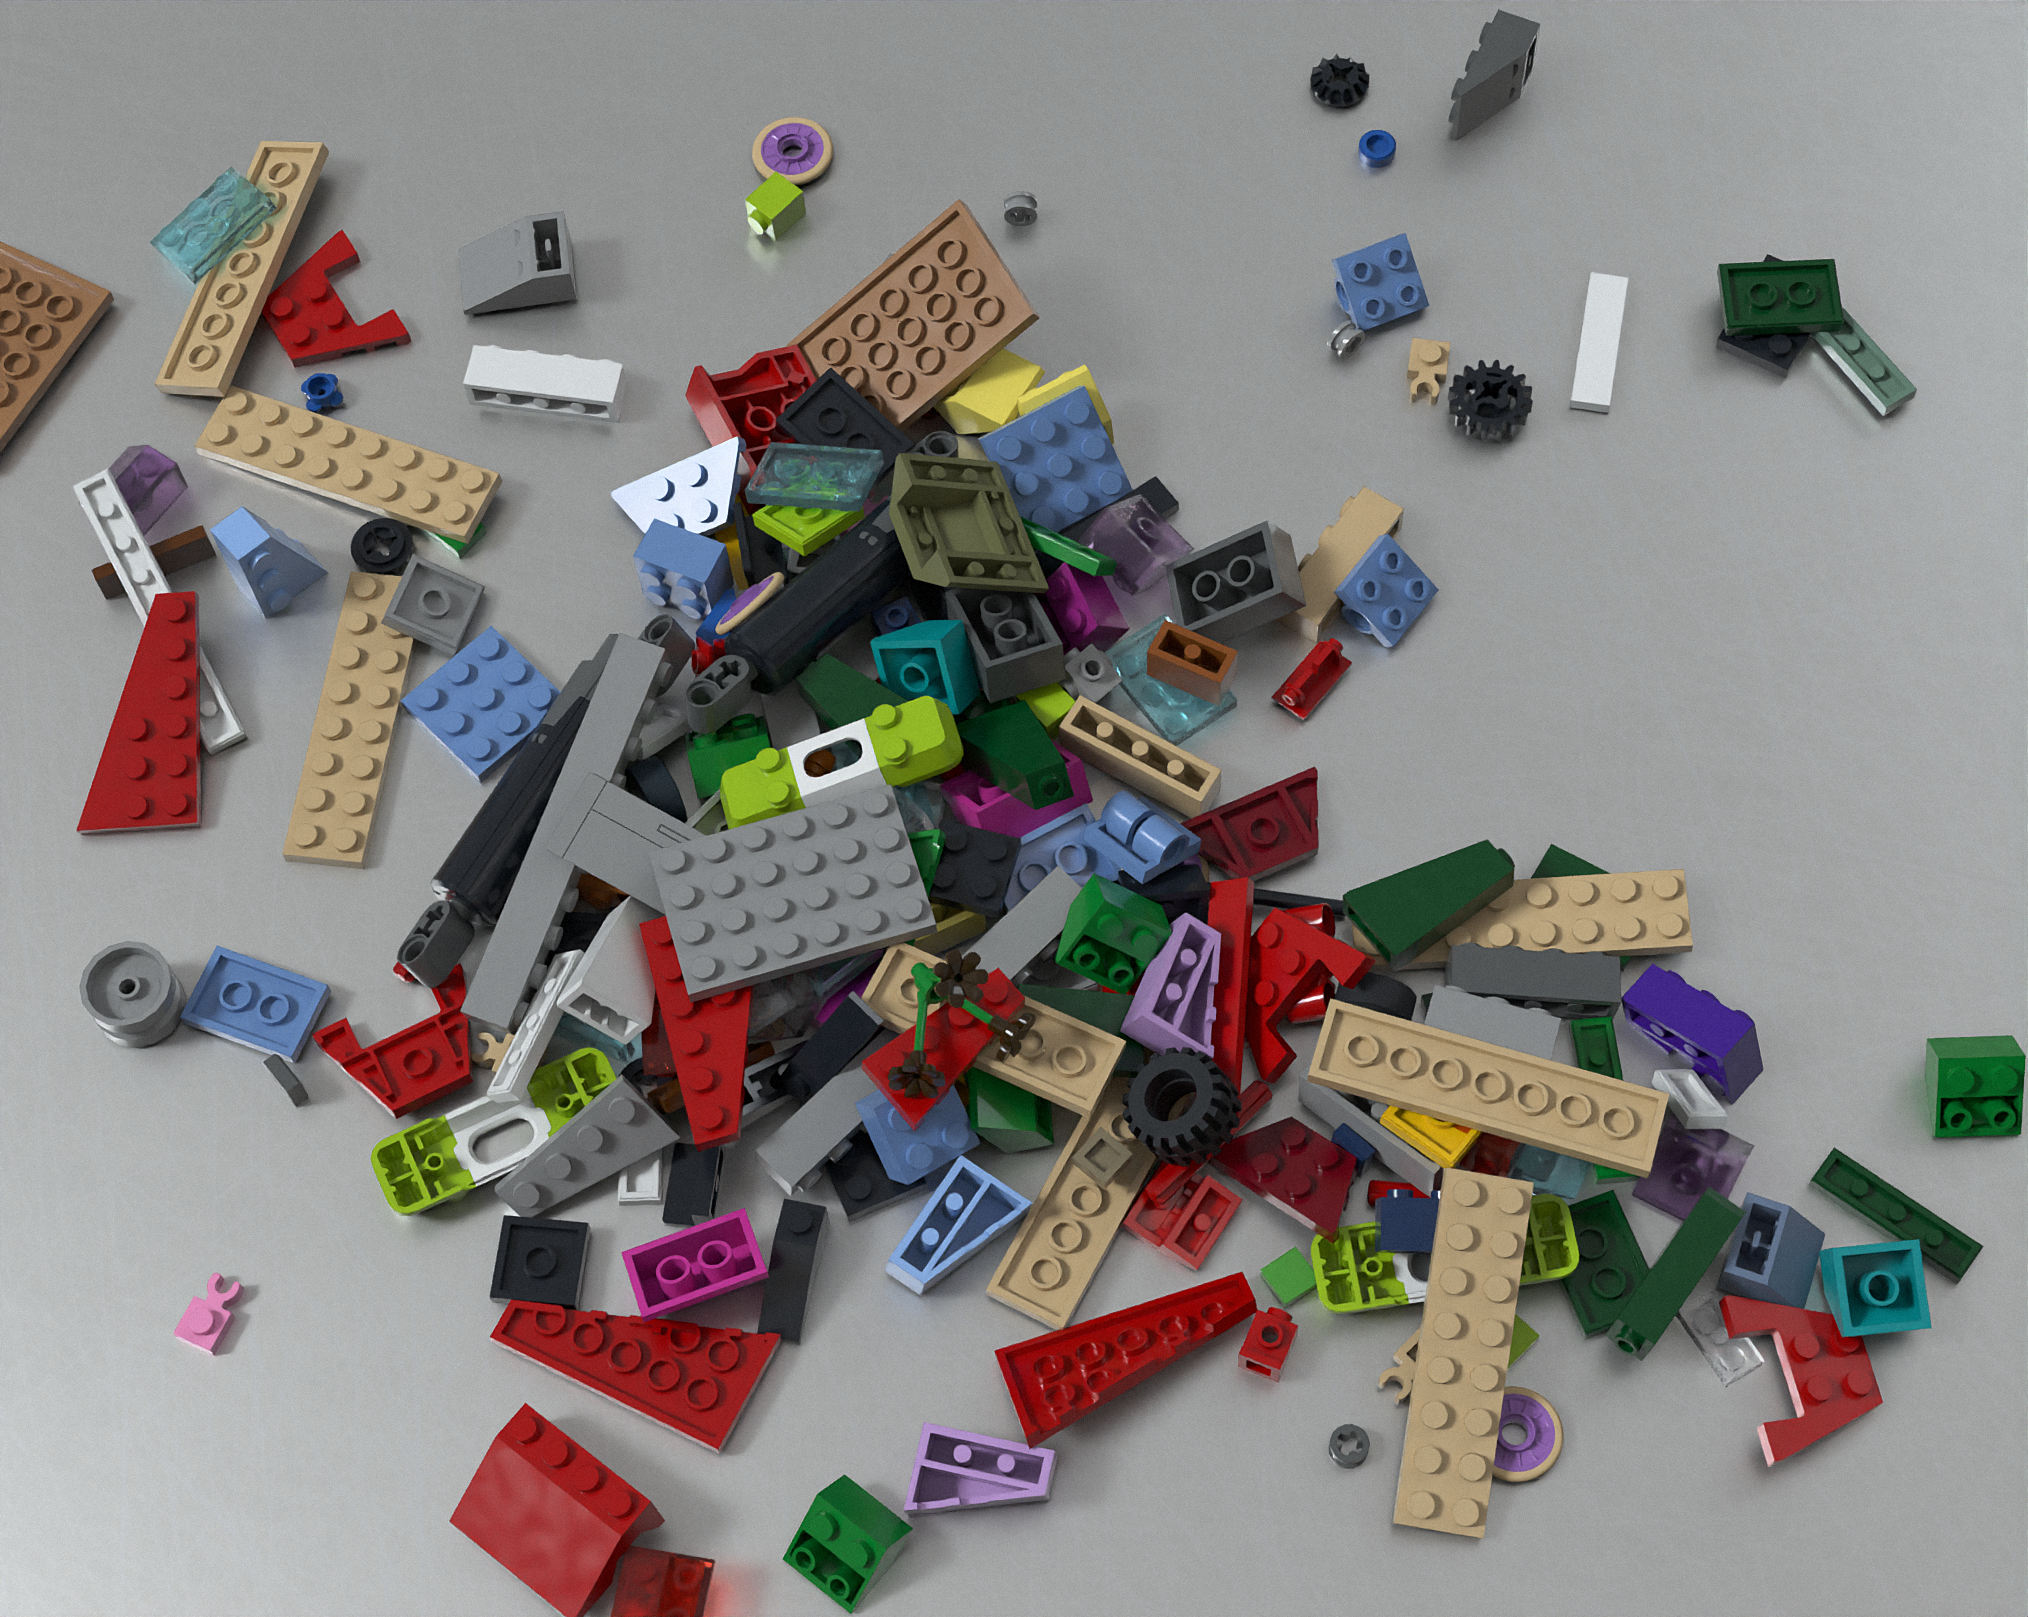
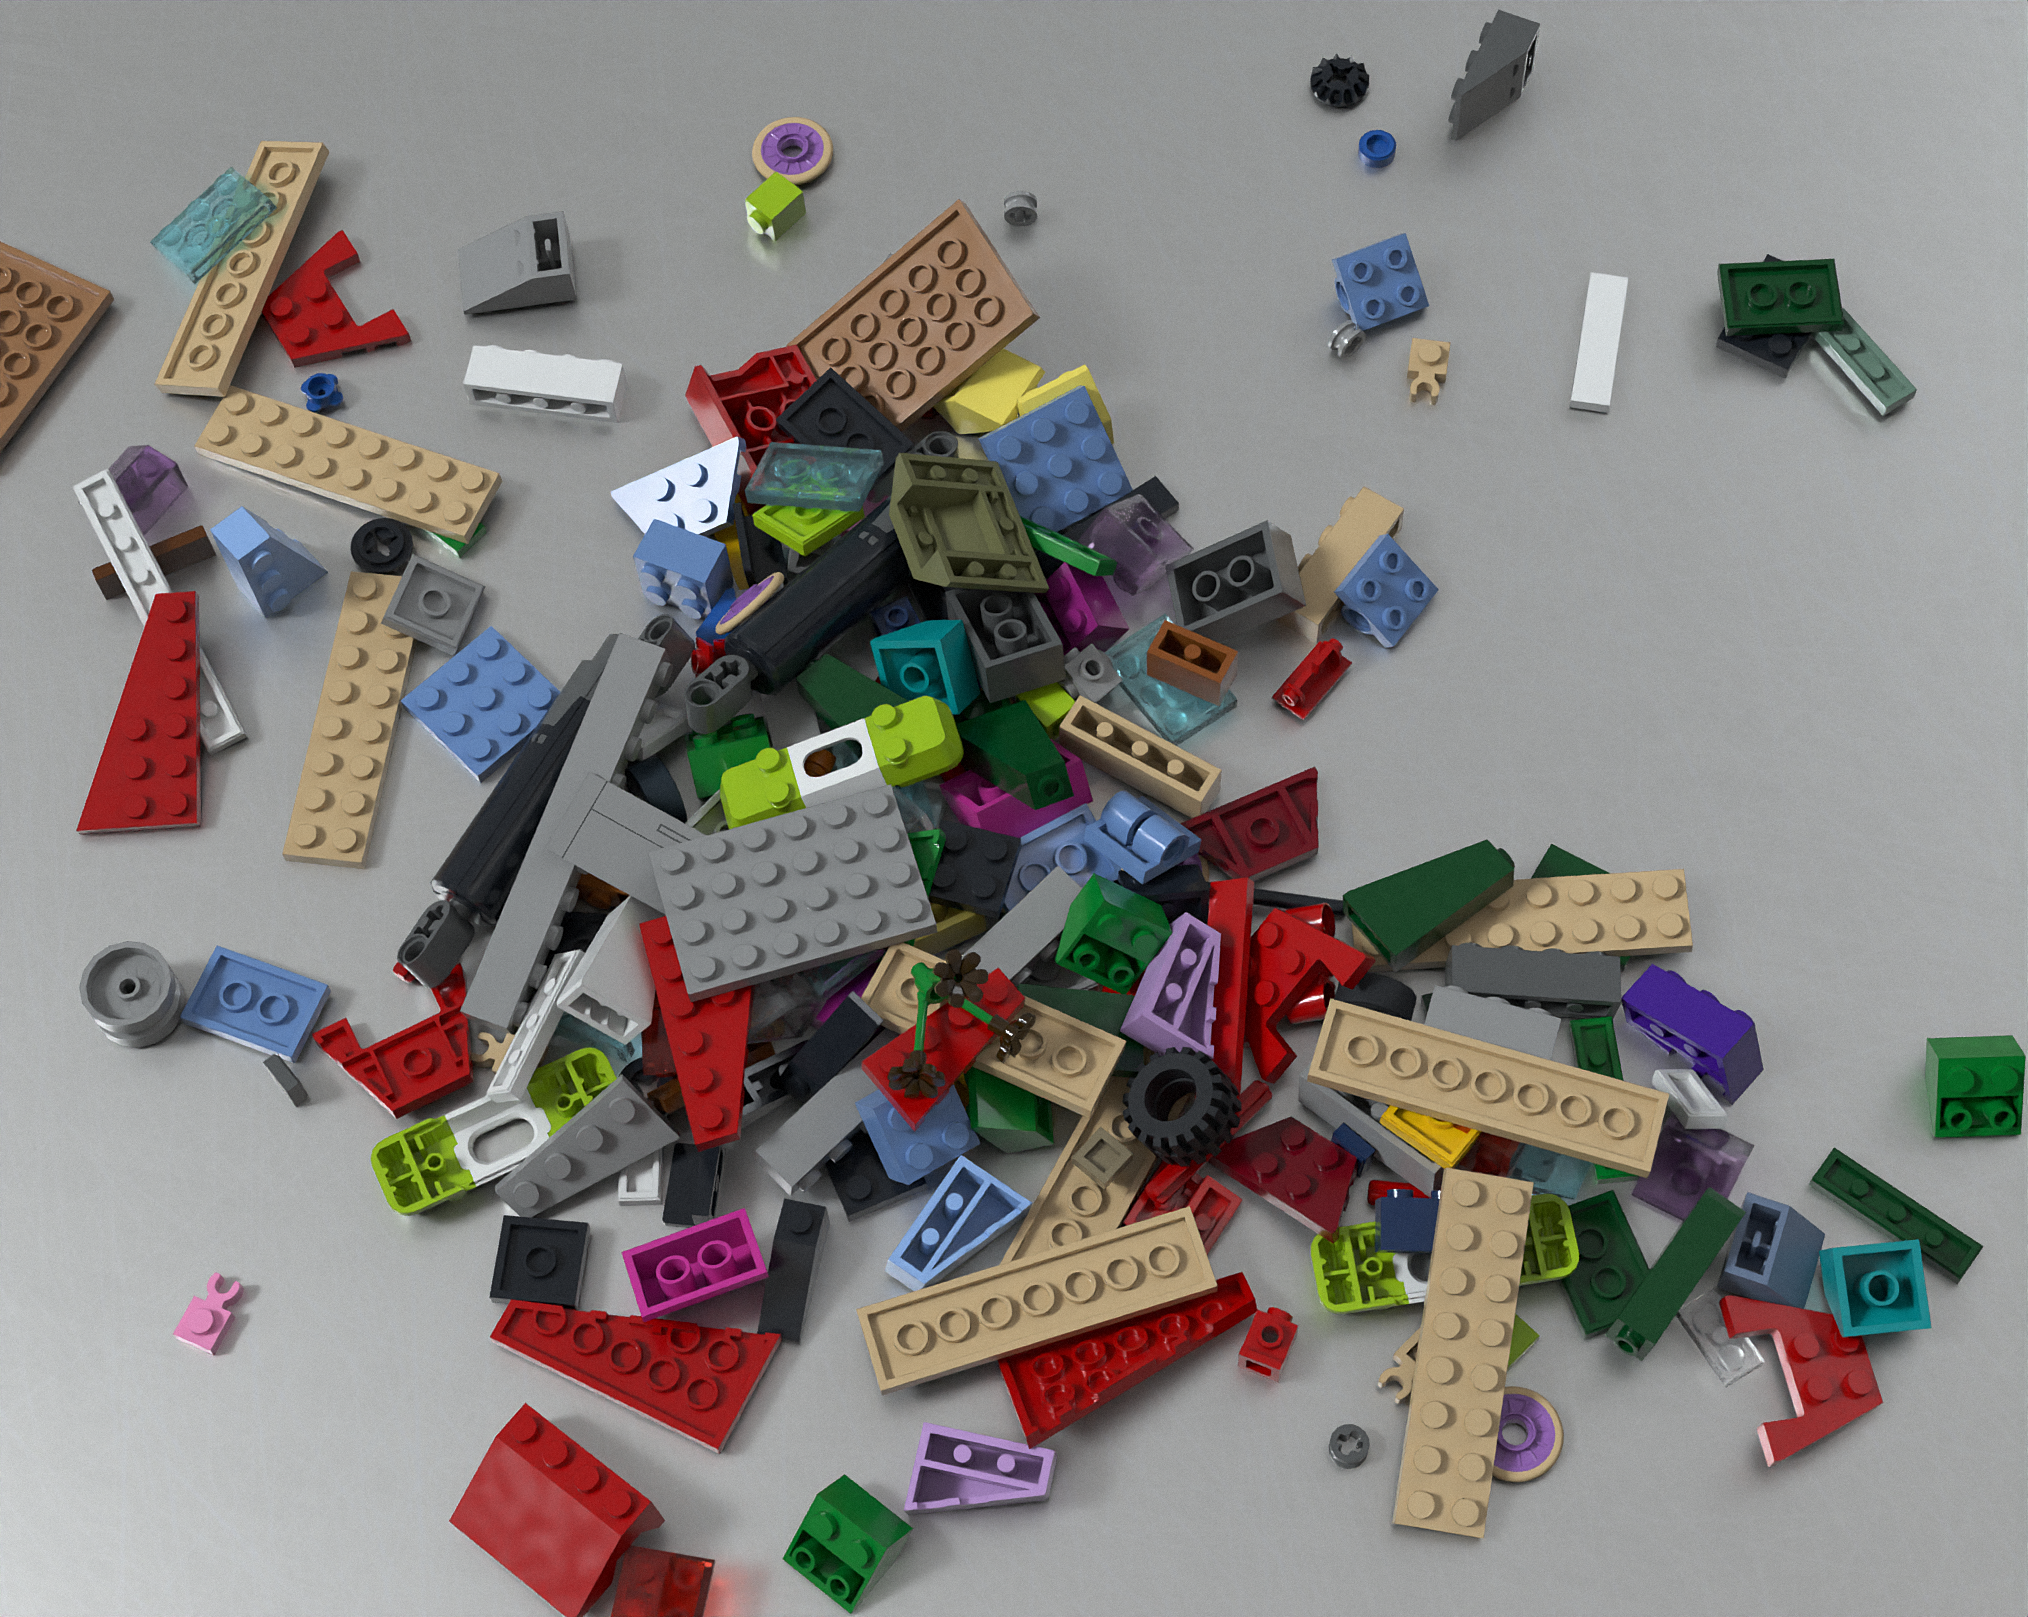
bright green tile [1260,1246,1317,1309] -> none
black gear [1447,360,1533,441] -> none
none -> tan plate [856,1206,1218,1396]

